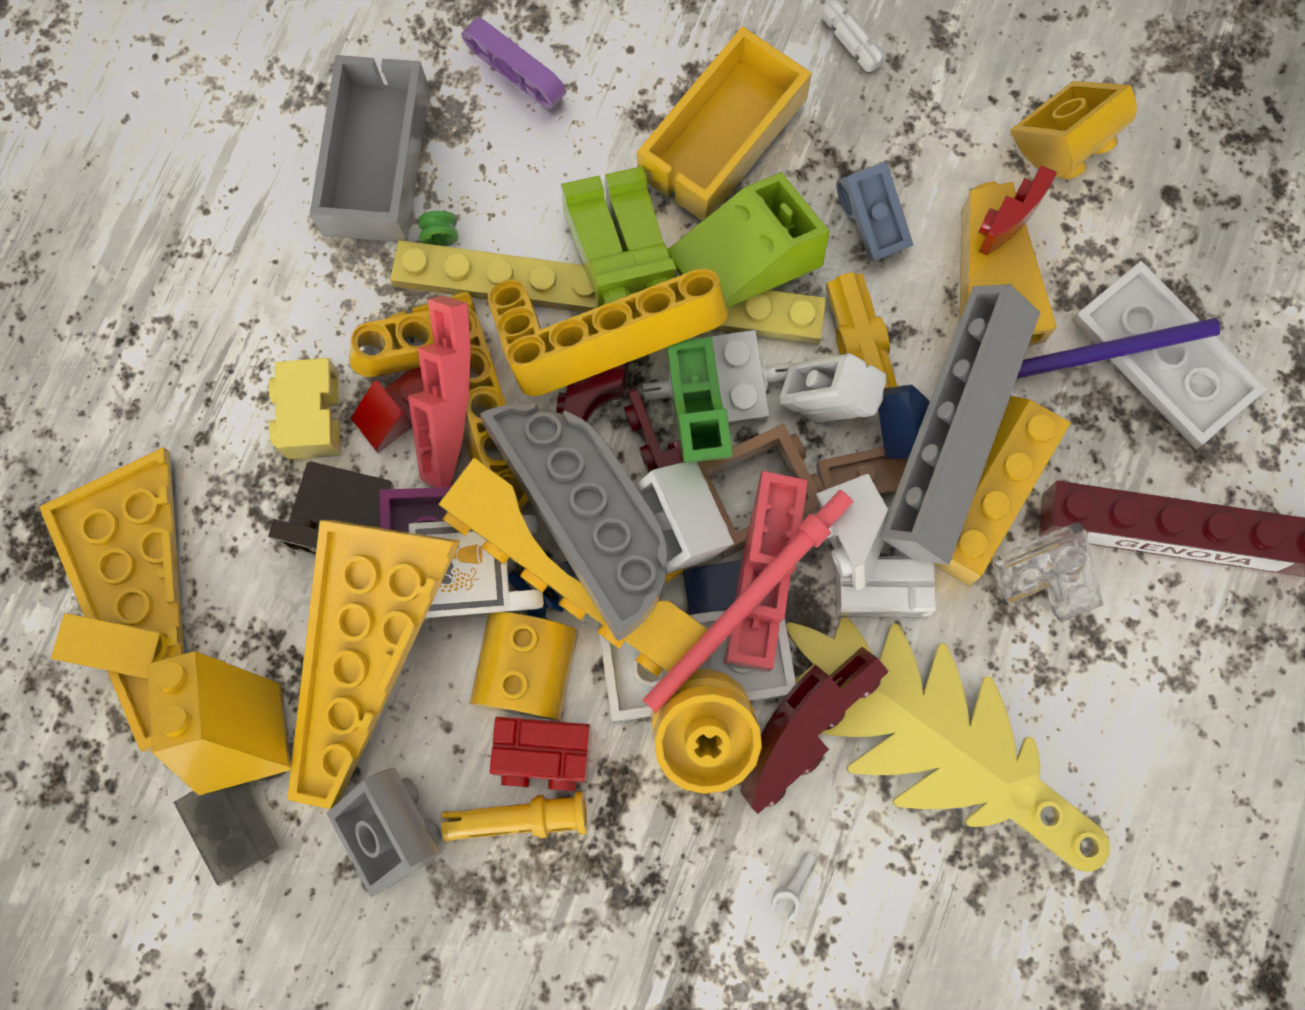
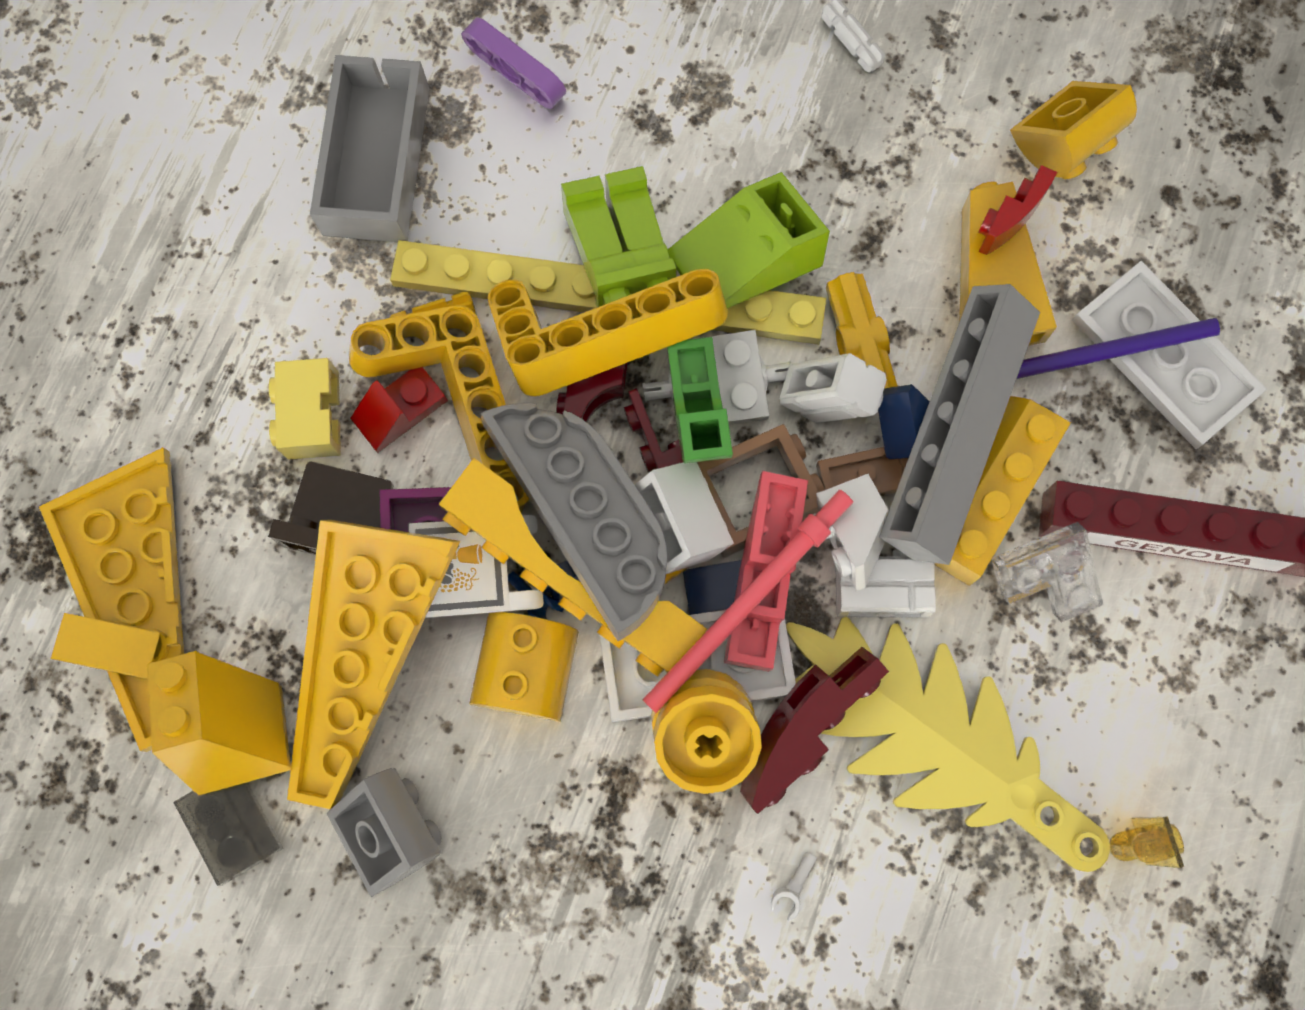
coral slope [408,295,471,488] -> none
bright green bush [418,211,459,246] -> none
yellow pin [441,791,588,842] -> none
red brick [489,716,592,792] -> none
yellow piece [636,26,812,221] -> none
sand blue plate [836,162,914,261] -> none
none -> clear yellow hinge [1109,816,1184,868]

